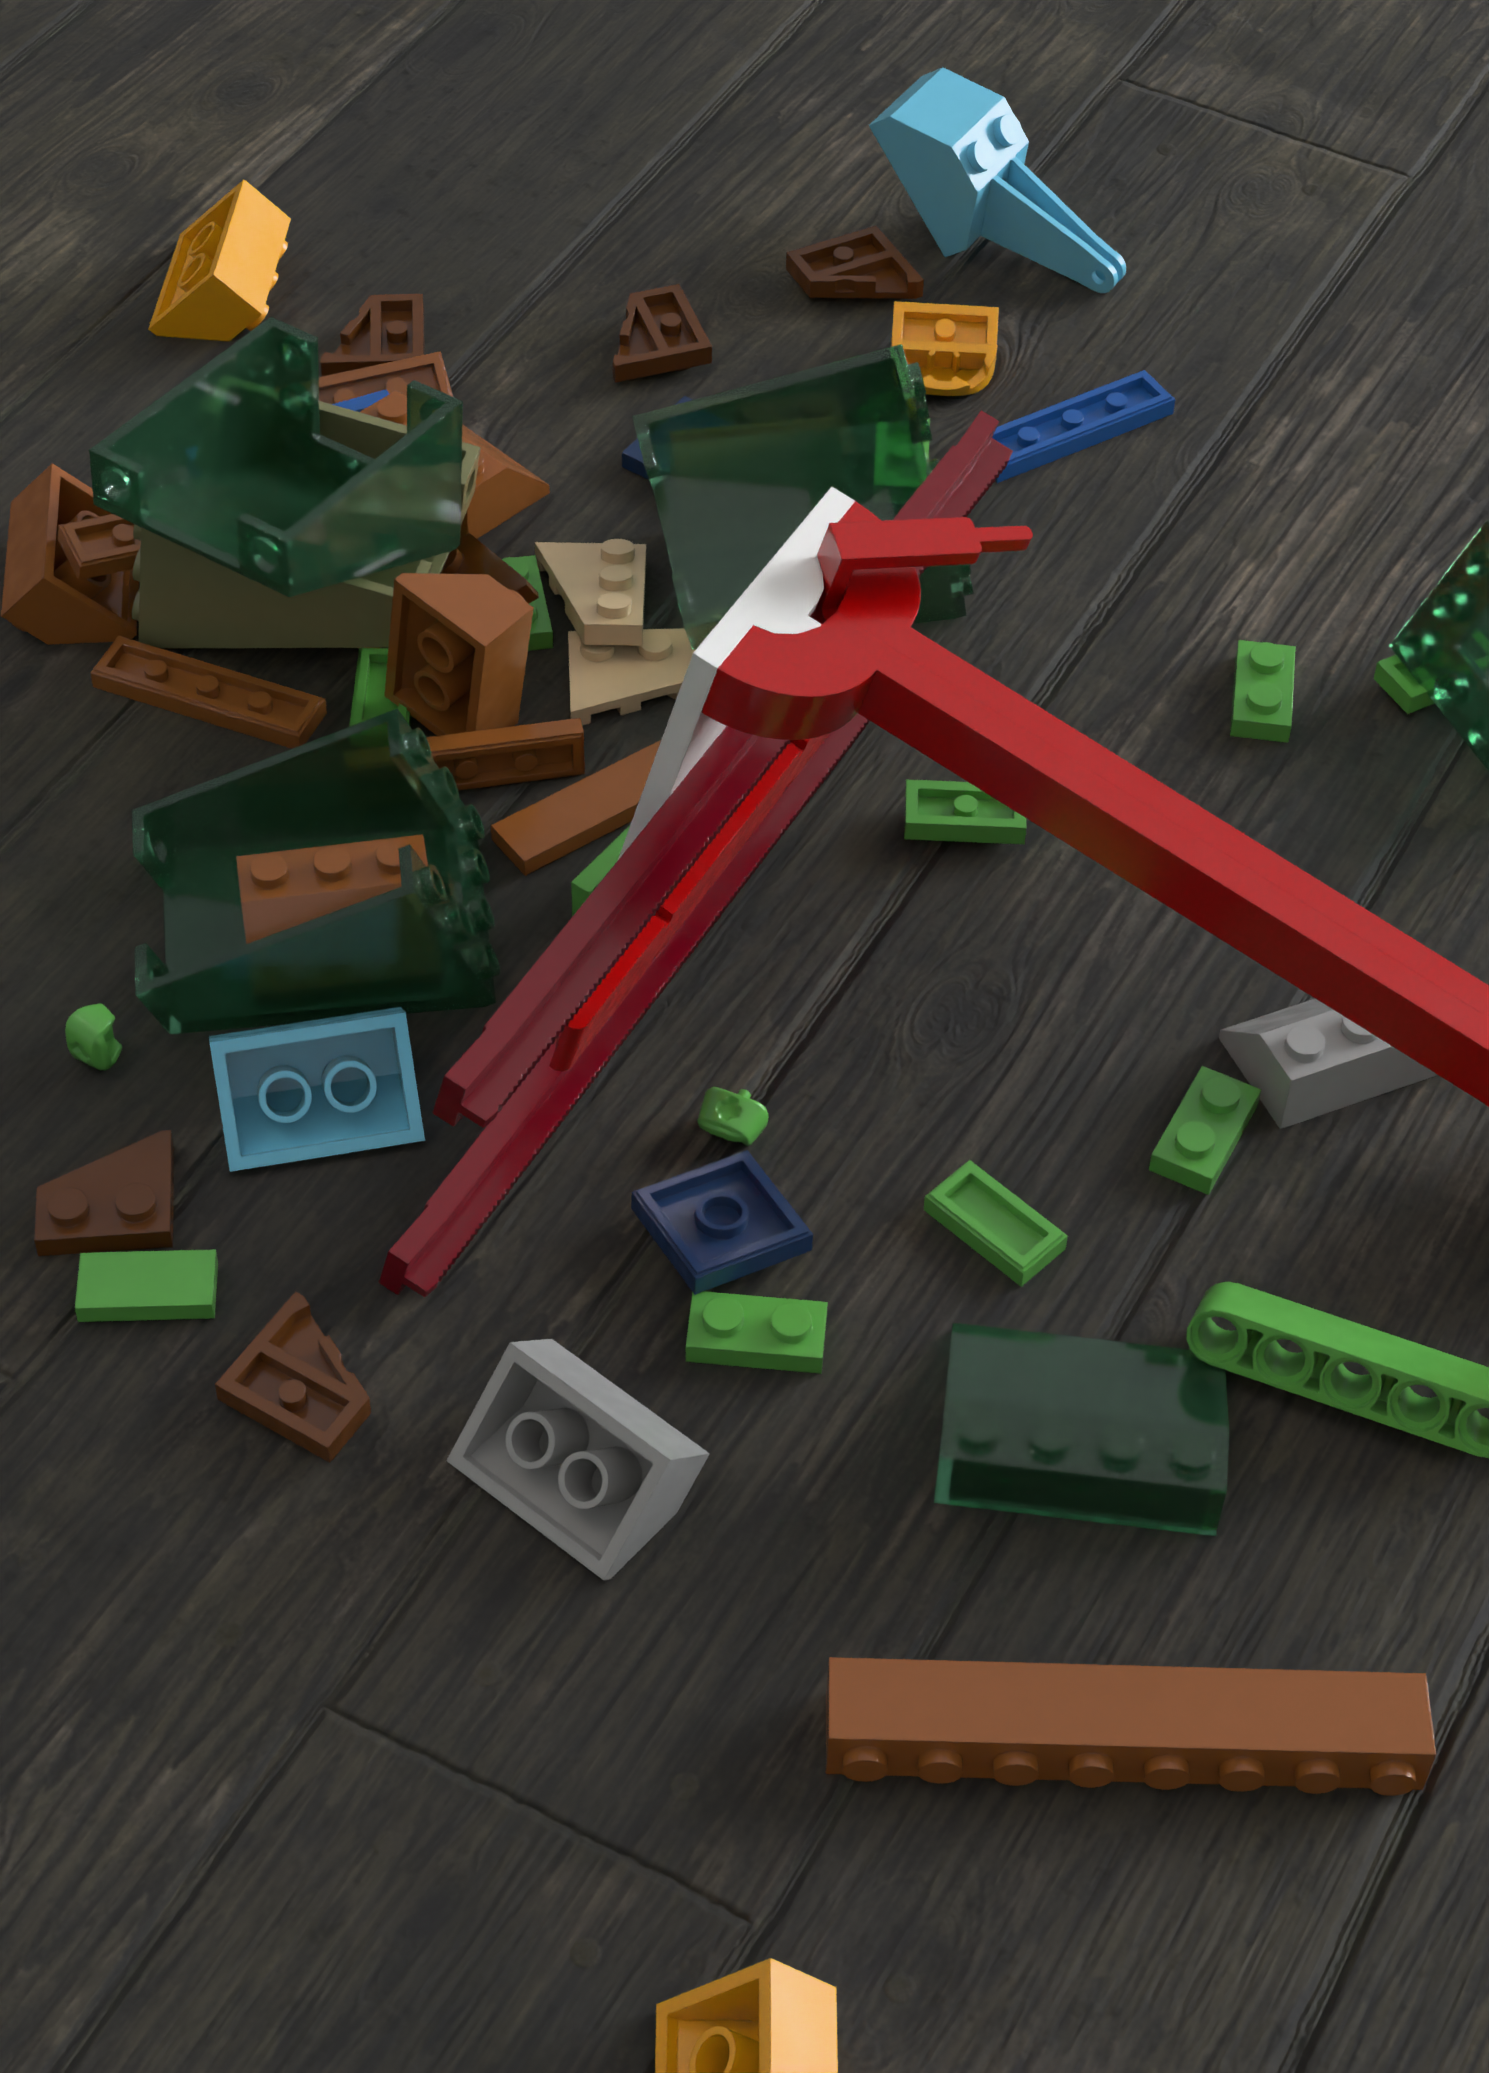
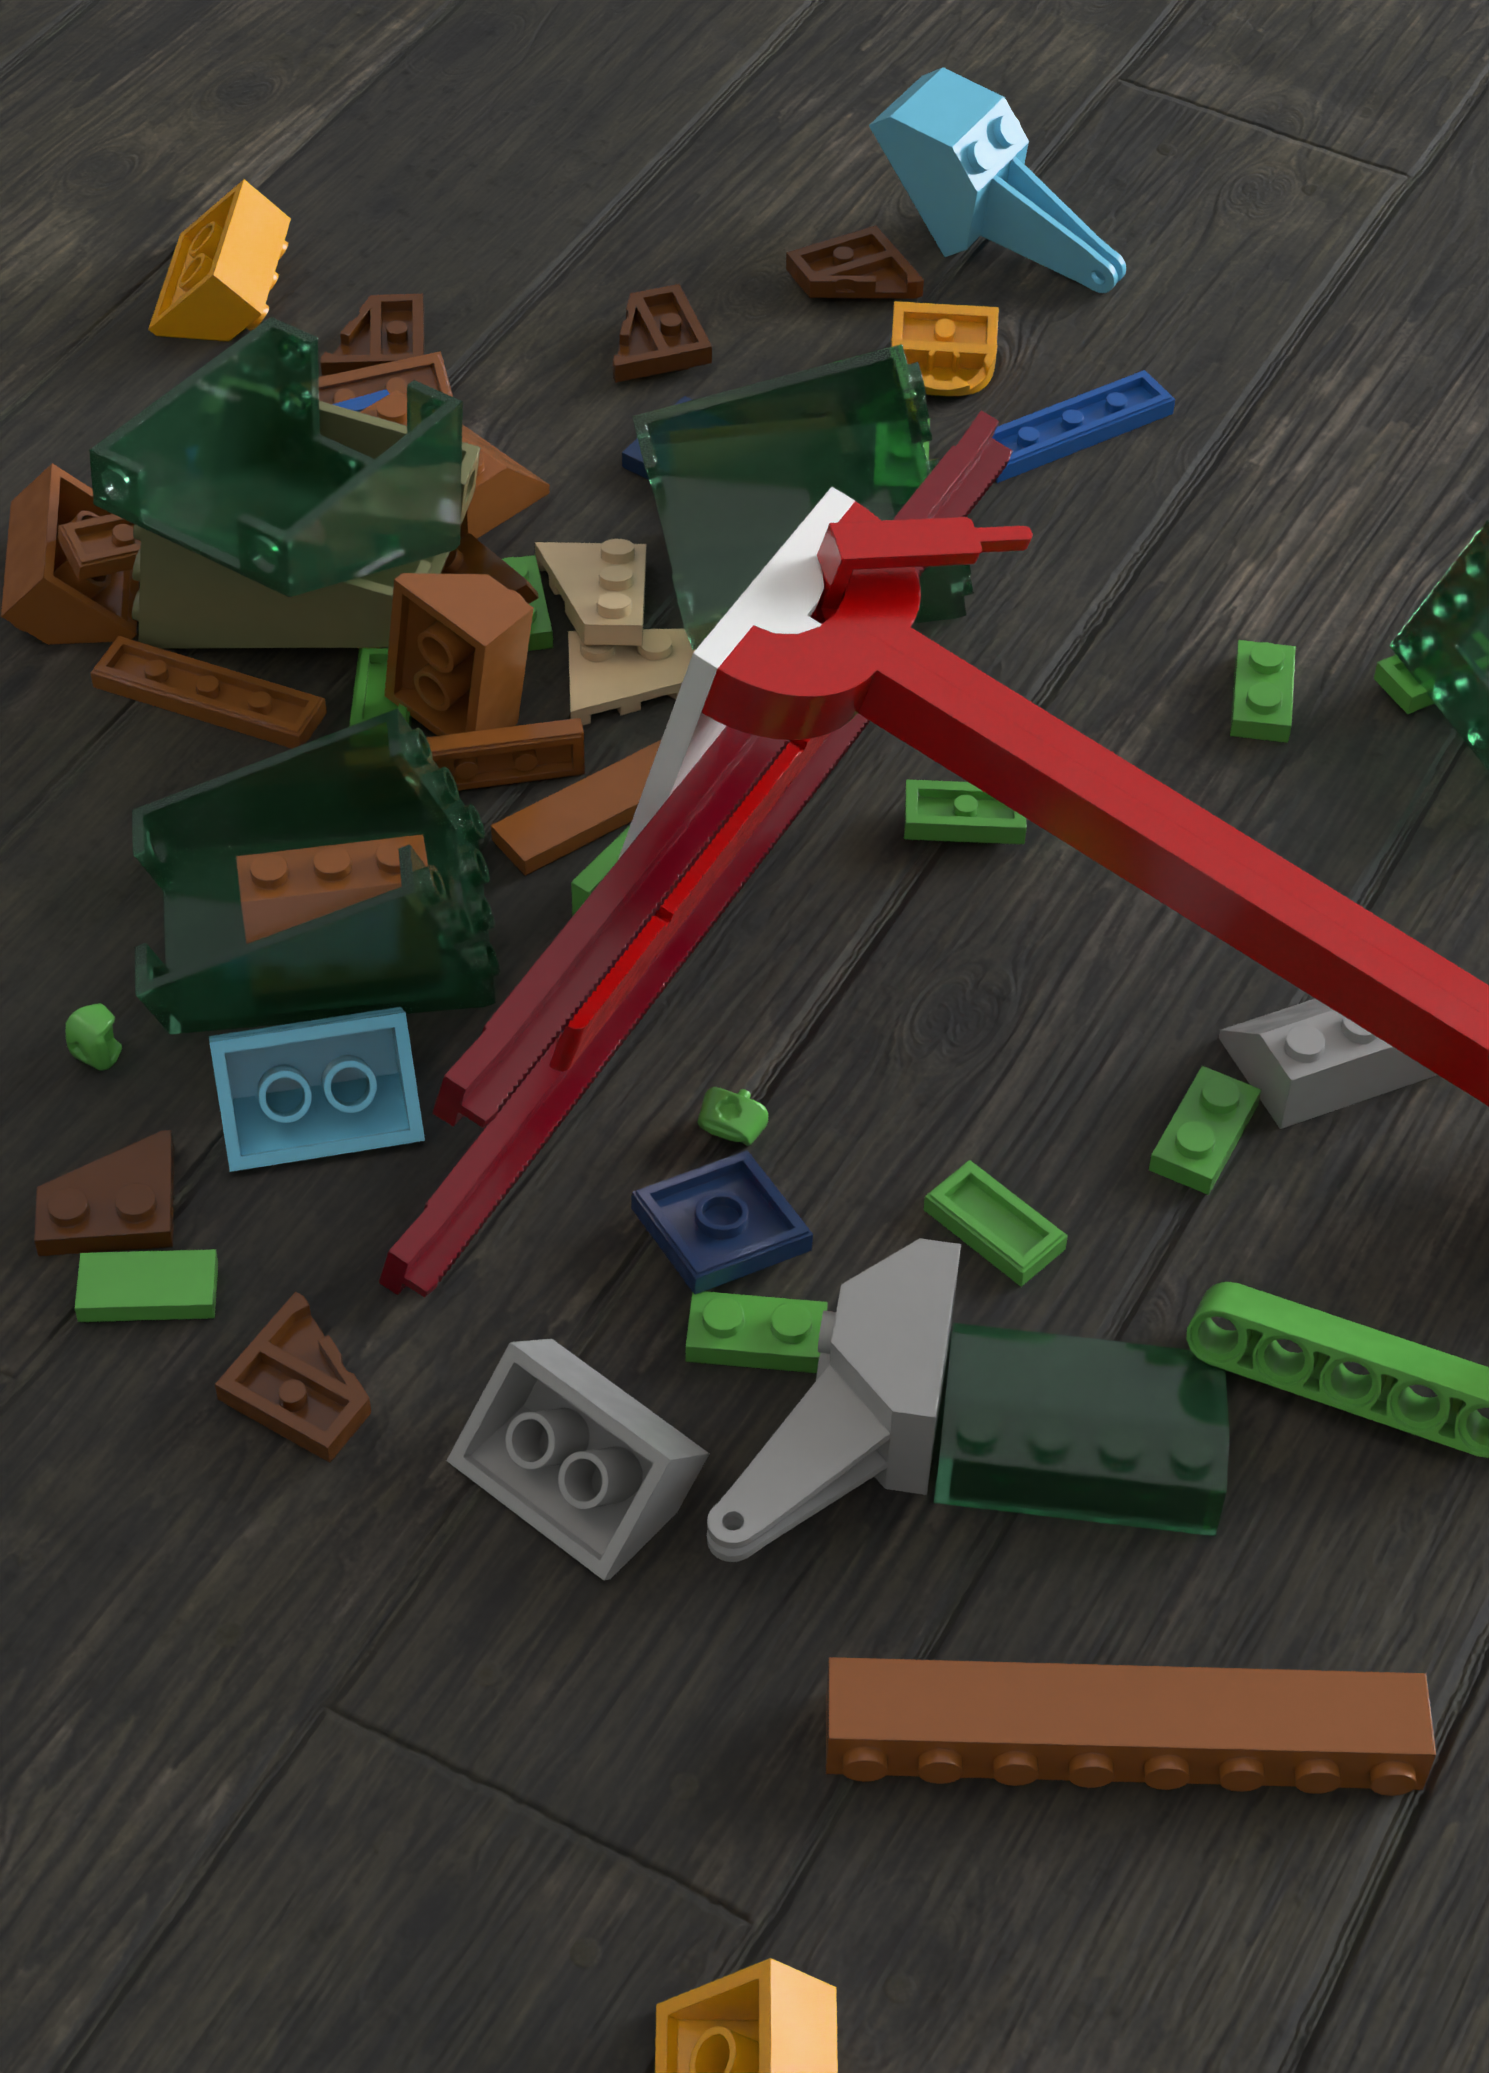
none -> light grey slope [707,1238,961,1562]

